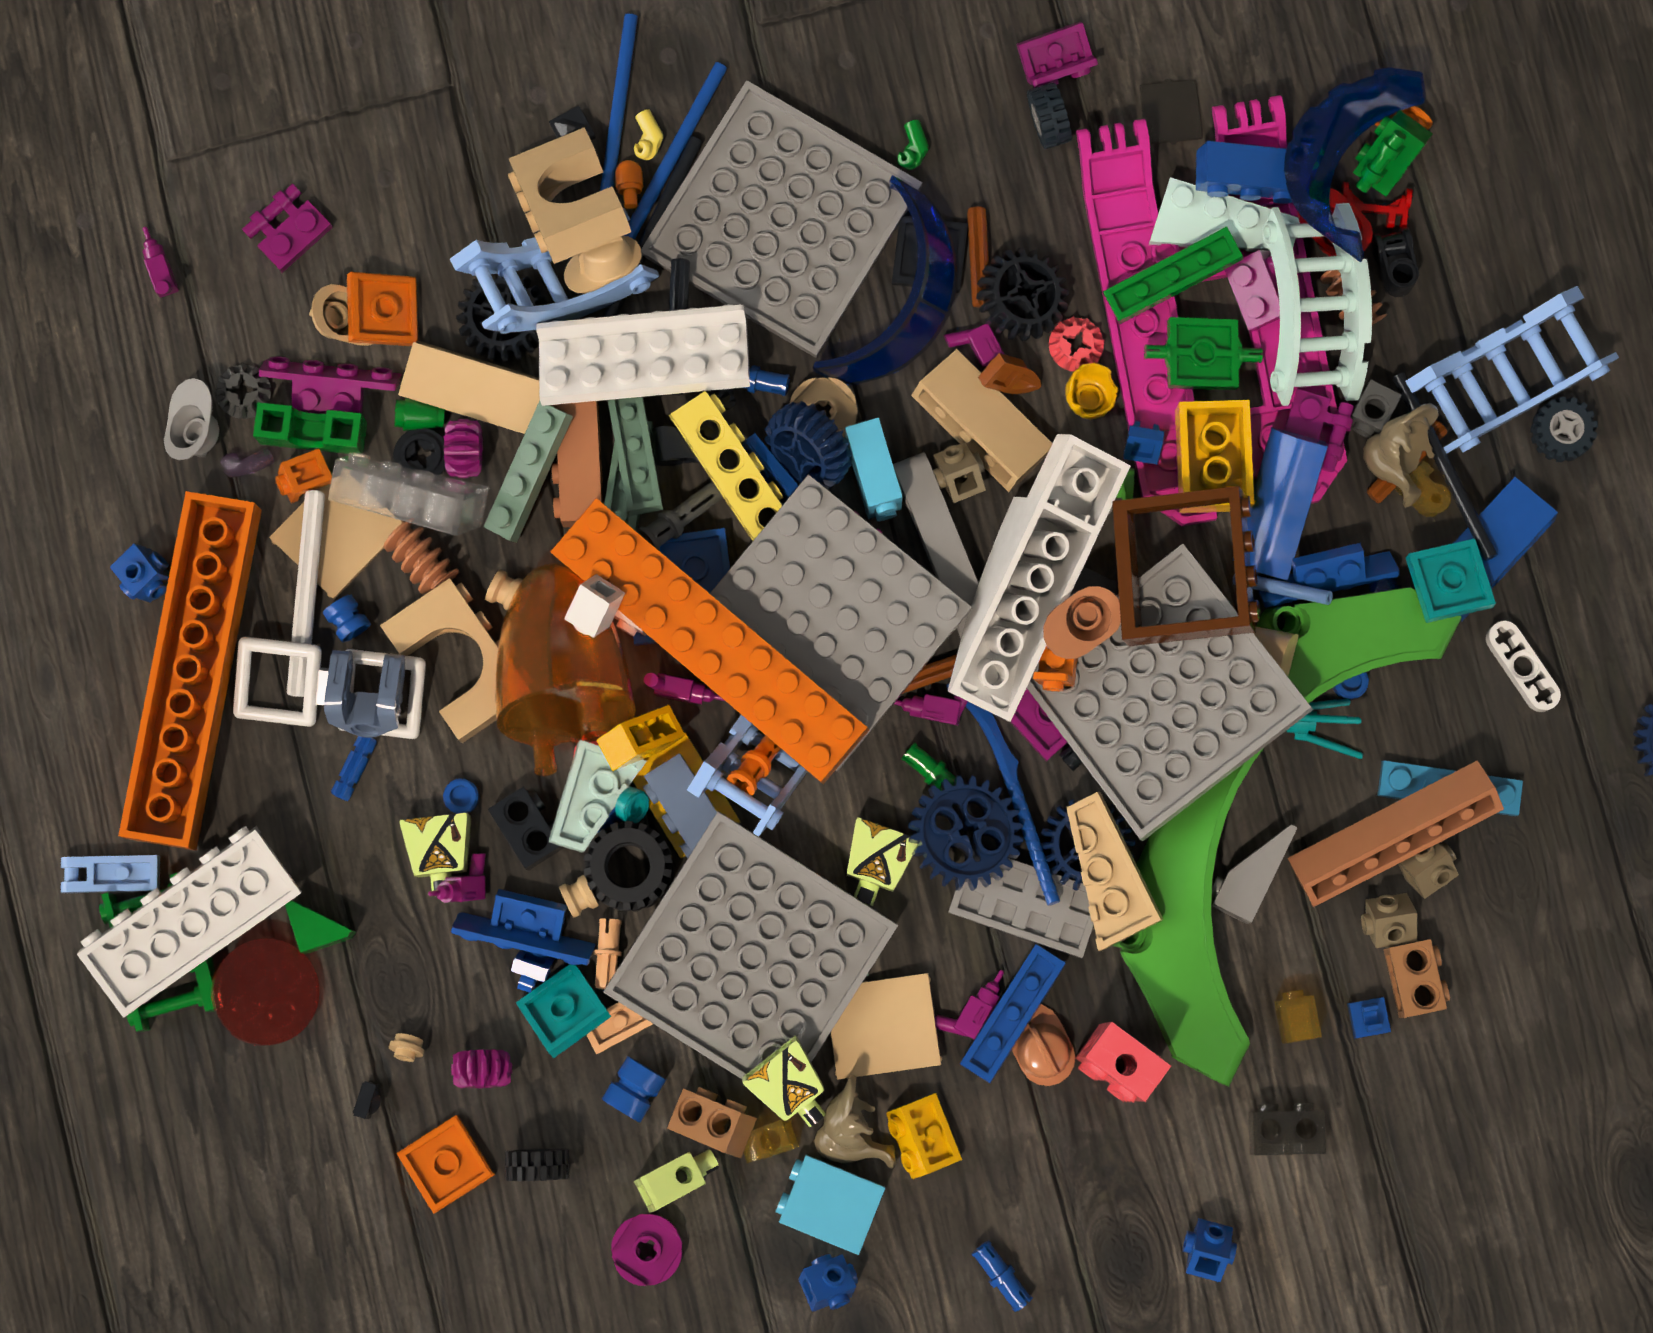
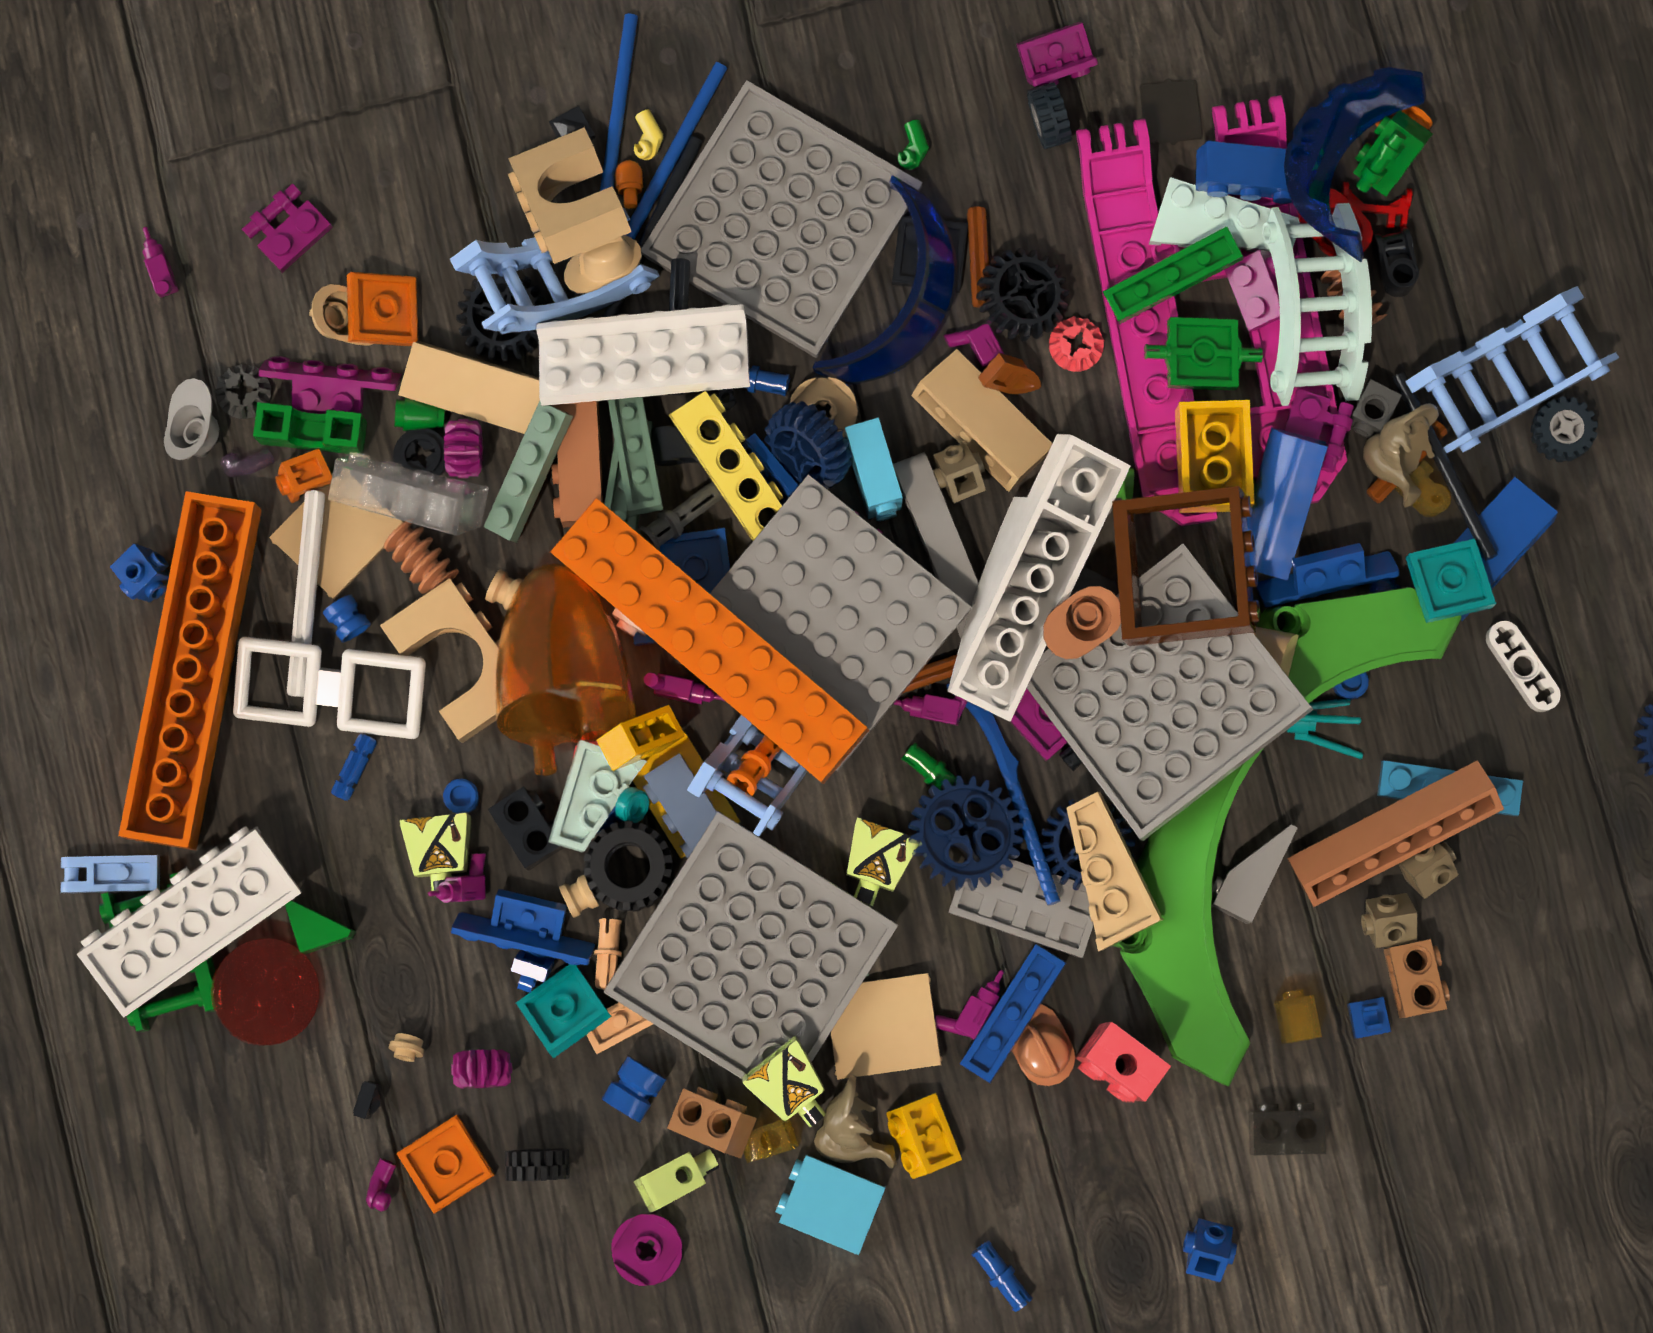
sand blue piece [324,650,405,738] -> none
white brick [564,574,625,638] -> none
blue brick [798,1254,858,1312] -> none
orange bracket [1033,645,1077,692] -> none
yellow hair [1065,362,1118,420] -> none
blue tile [1123,421,1164,465] -> none
medium blue piece [1233,574,1333,605] -> none
none -> magenta arm [366,1158,396,1212]

